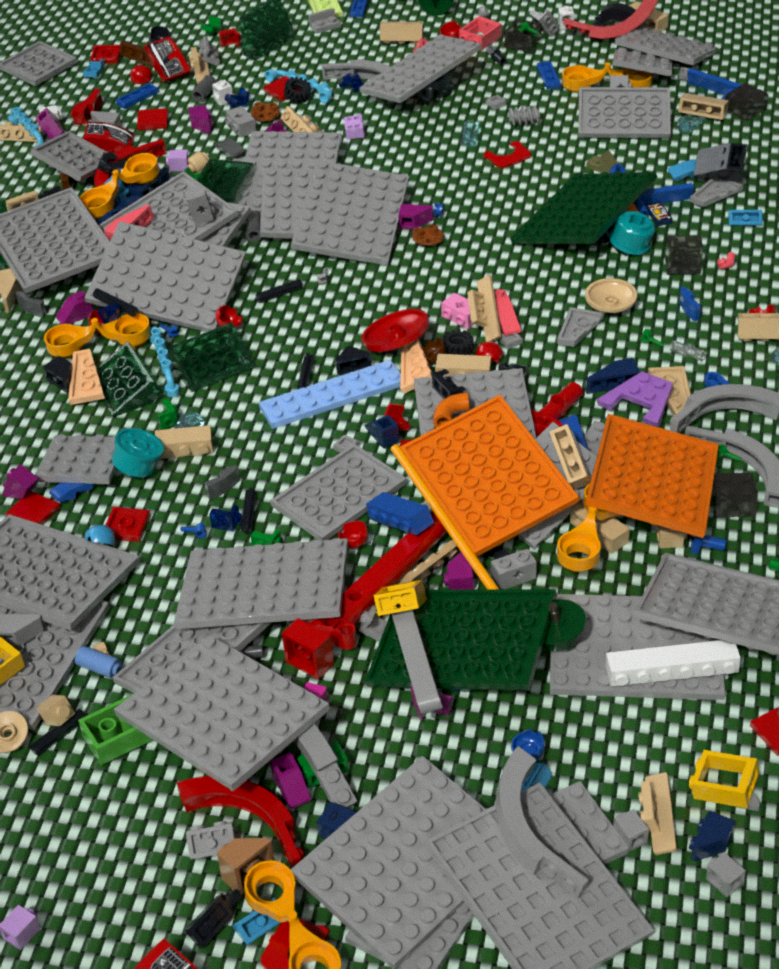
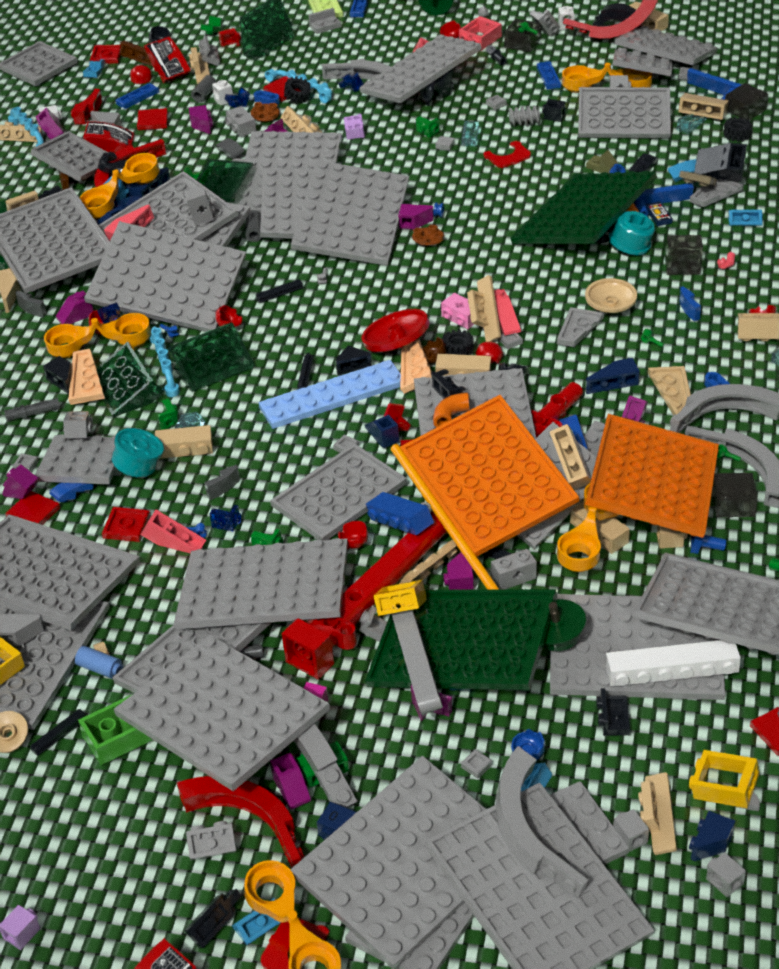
tan brick [36,695,75,726] -> none
dark azure hair [85,525,115,546] -> none
black axle [93,288,139,317] -> none
lavender brick [166,150,189,172] -> none
tan head [187,152,211,173] -> none
medium nougat slope [217,838,274,895] -> none
black axle [240,488,257,534] -> none
tan brick [380,21,422,44] -> none
medium lavender wing [597,371,673,427] -> none
clear pin [670,340,707,362] -> none
none -> dark grey pin [4,398,60,422]
none -> light grey tile [13,453,39,472]
none -> light grey brick [63,411,93,438]
none -> coral slope [140,509,206,553]
none -> blue beam [254,90,280,105]
none -> green bracket [416,116,440,138]
none -> light grey tile [435,136,455,151]
none -> light grey tile [461,749,492,779]
none -> black brick [542,99,566,122]
none -> black bracket [596,688,630,736]
none -> magenta slope [622,395,648,423]
none -> black hinge [629,153,658,172]
none -> dark tan plate [679,171,717,187]
none -> black tyre [723,117,752,142]

